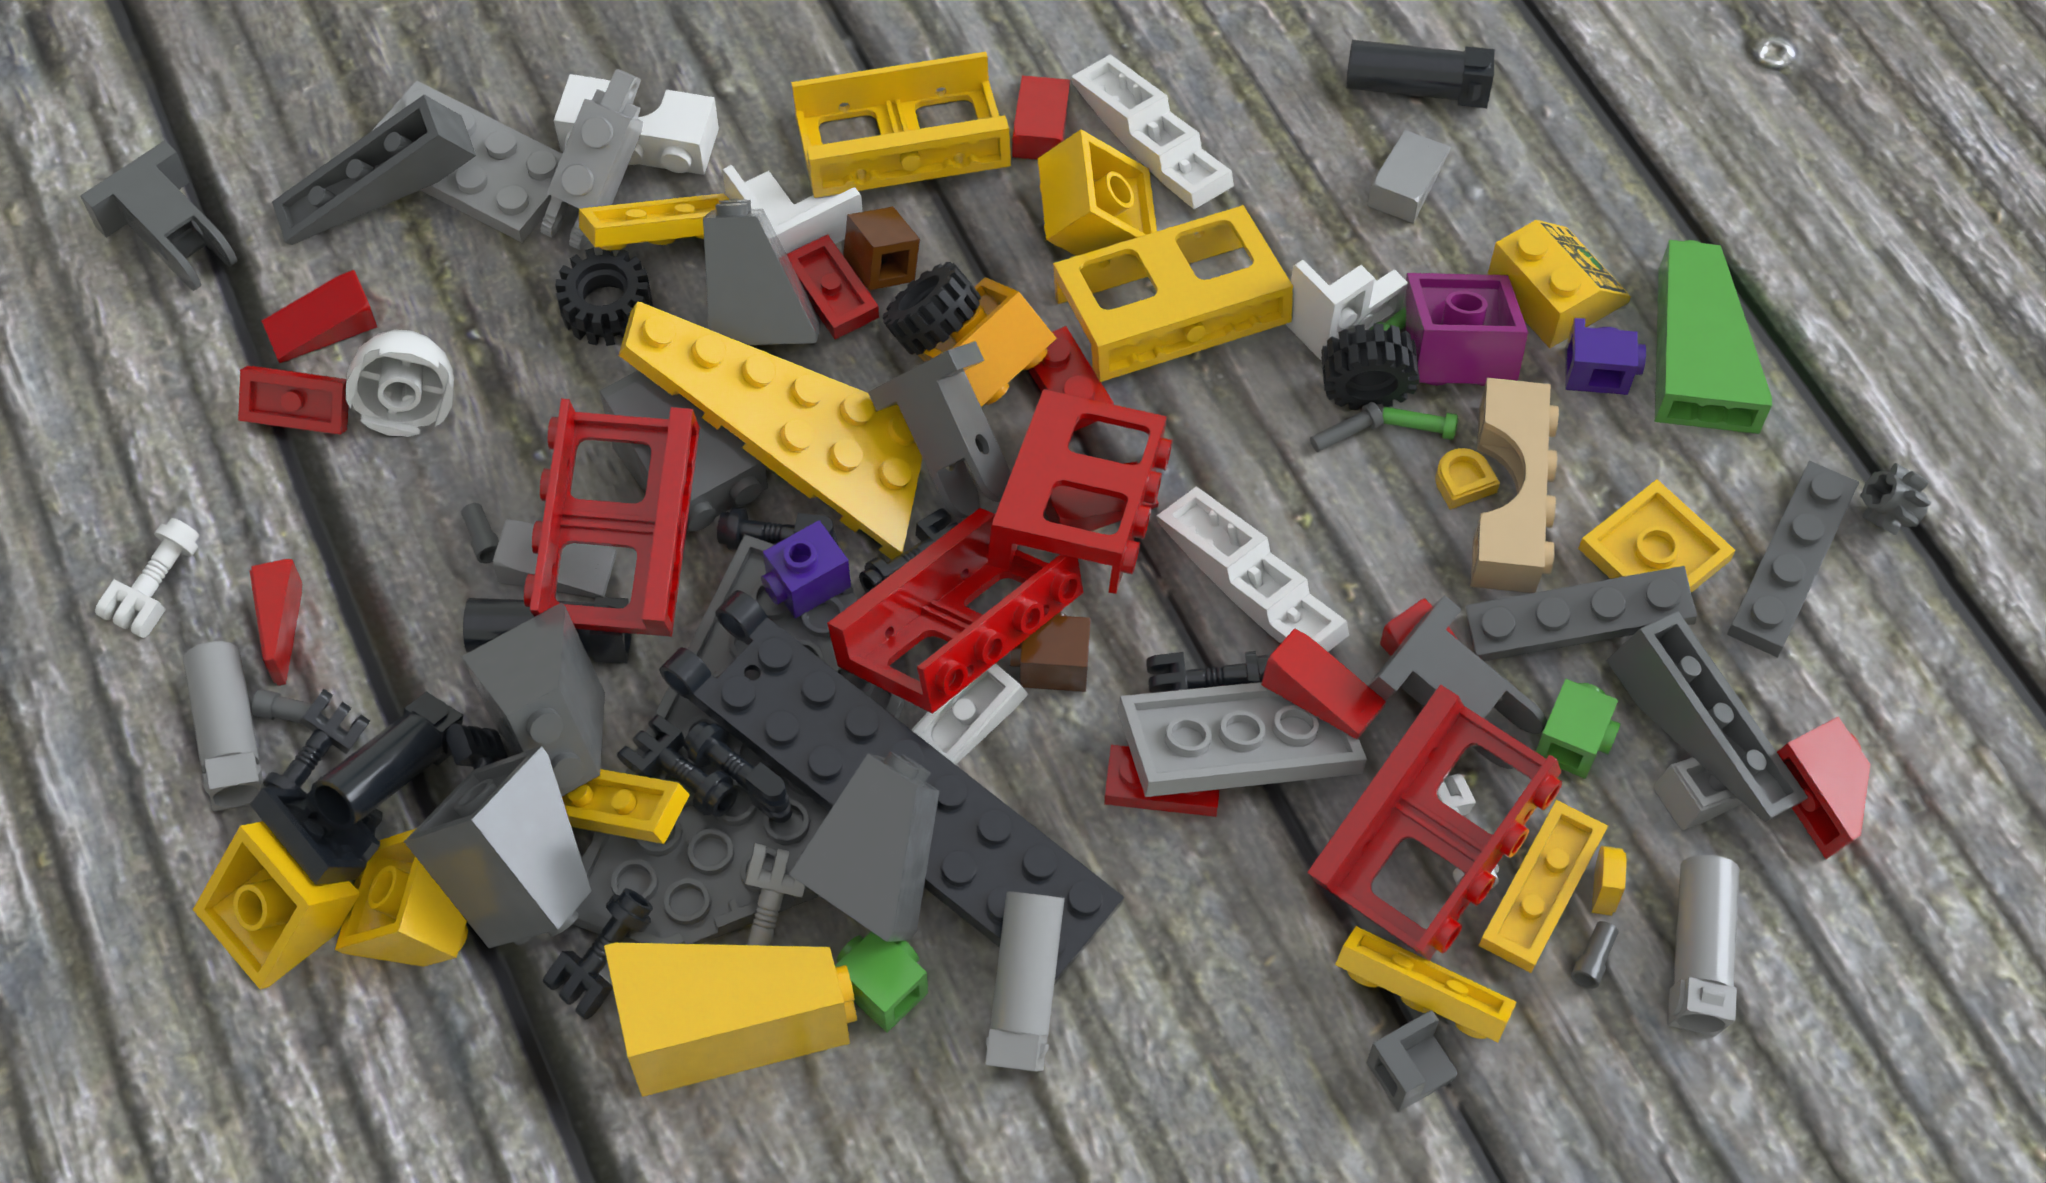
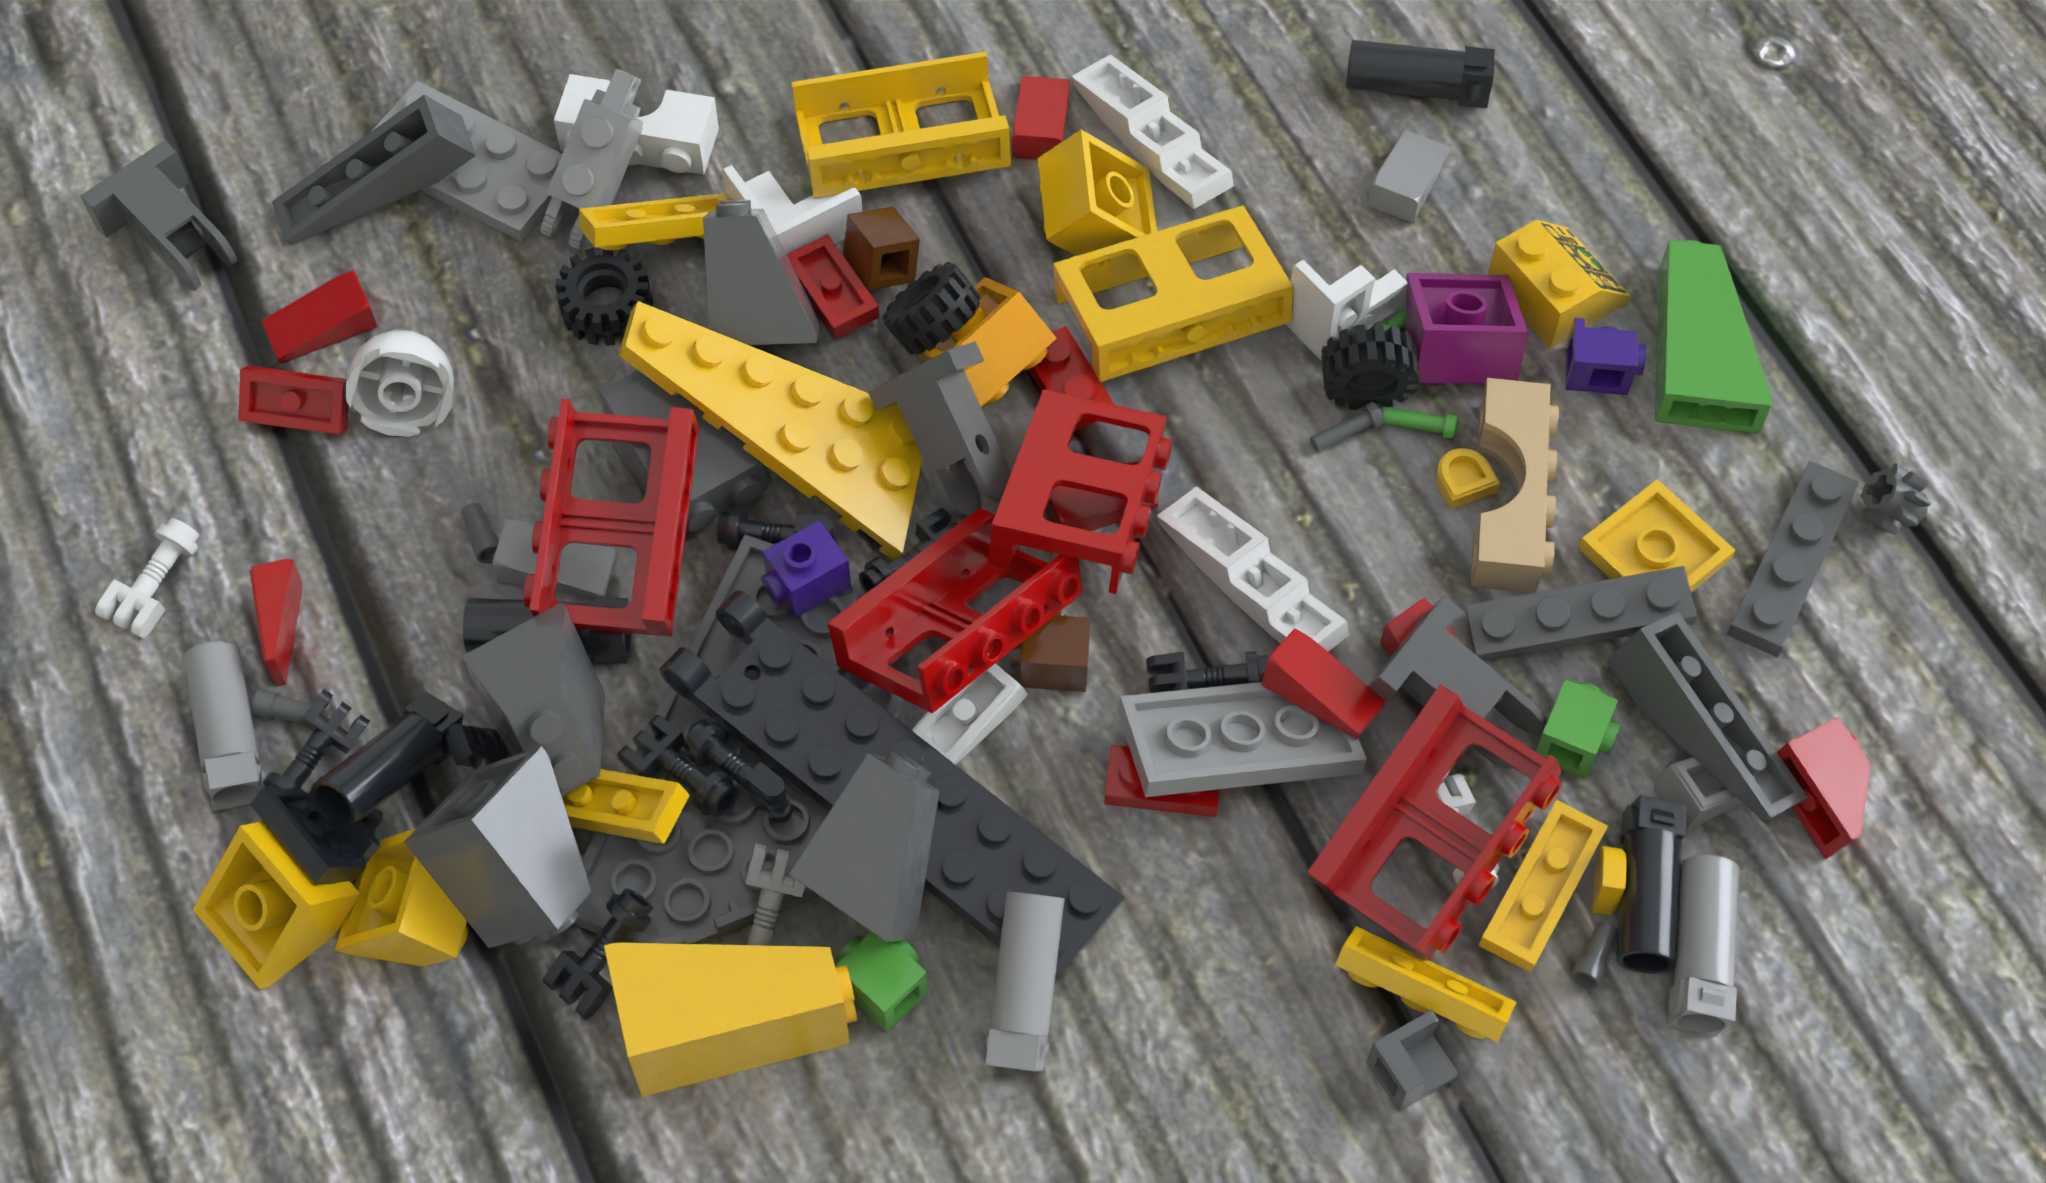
none -> black piece [1616,795,1687,974]

